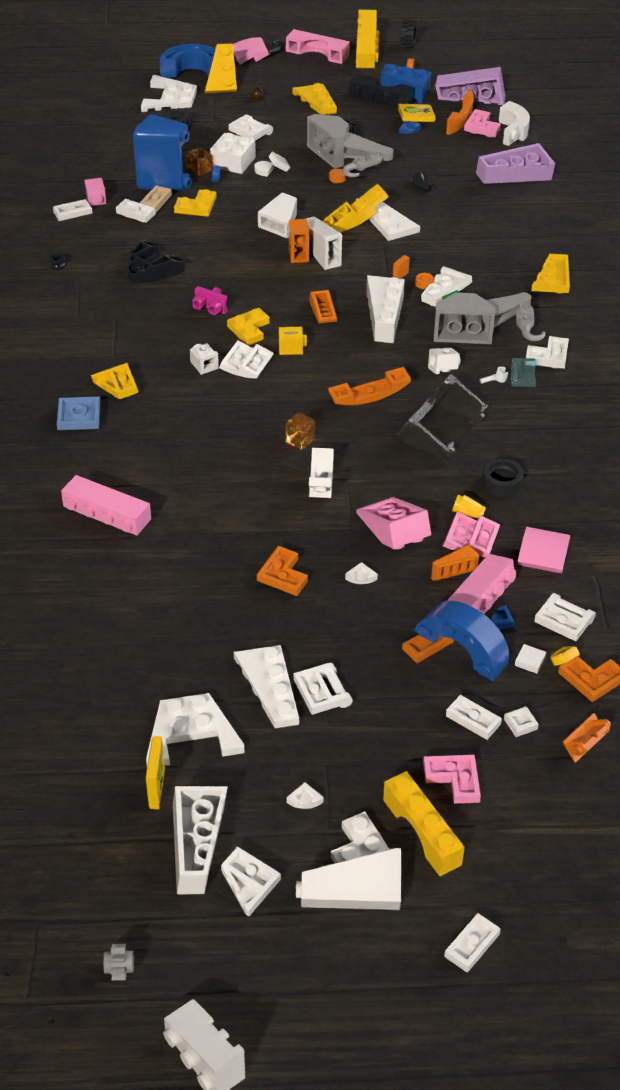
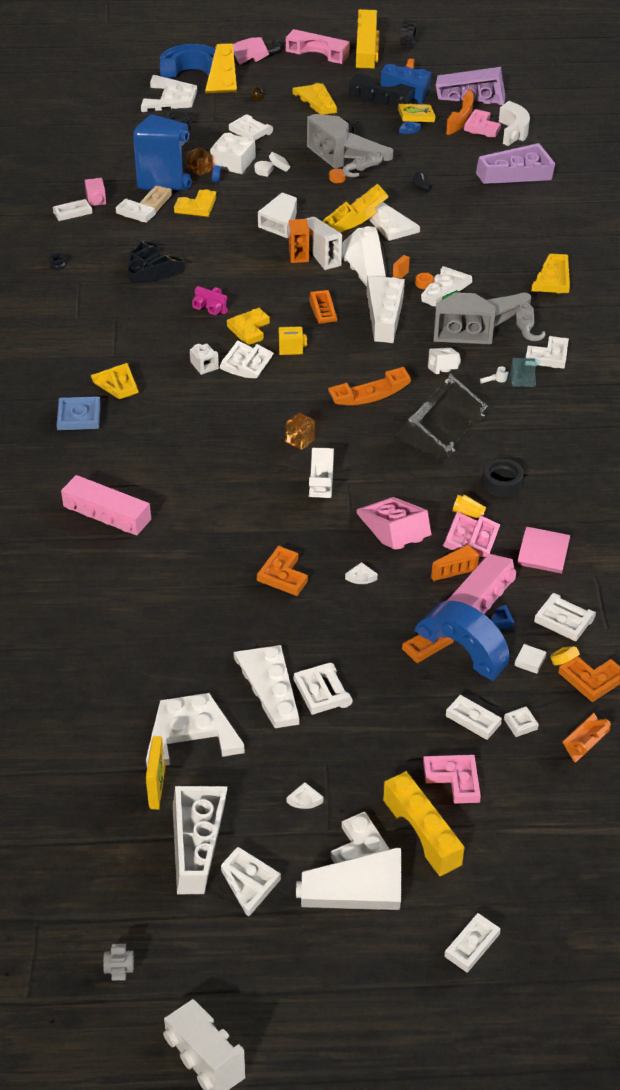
none -> white wedge [342,226,386,286]

